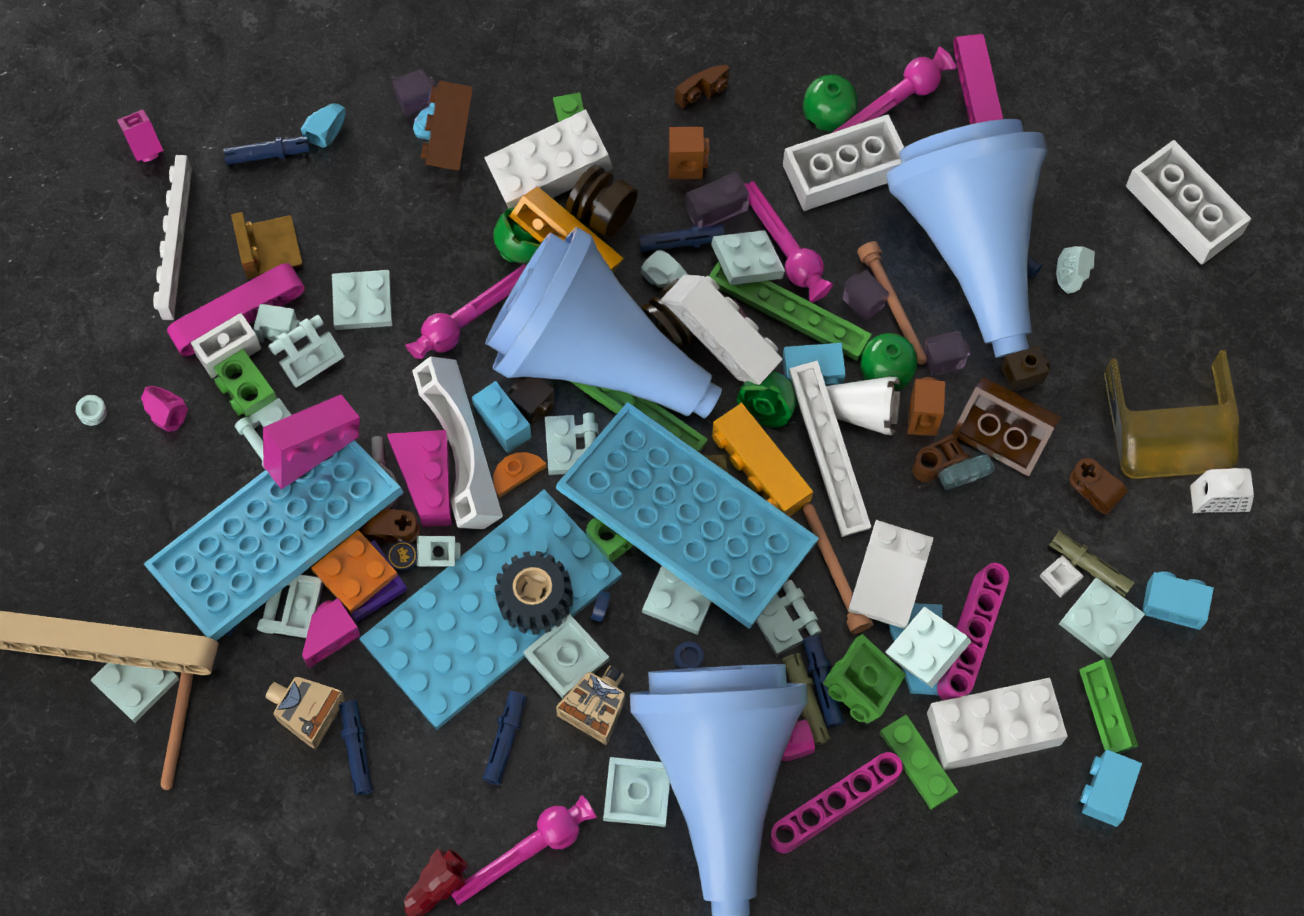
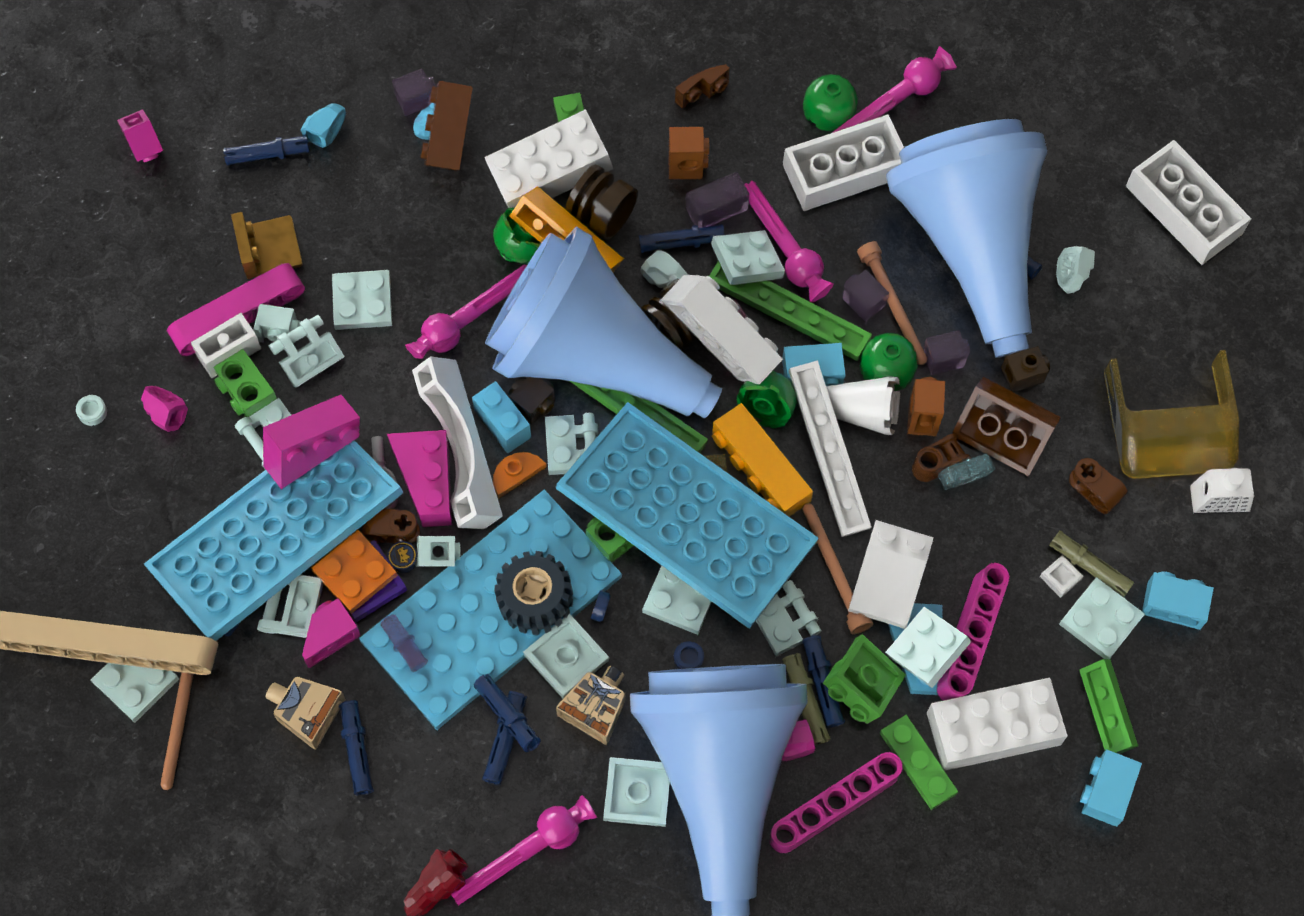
white plate [153,155,192,320] -> none
dark pink beam [954,34,1003,125] -> none
none -> clear purple axle [381,614,428,672]
none -> dark blue pin [474,674,541,752]

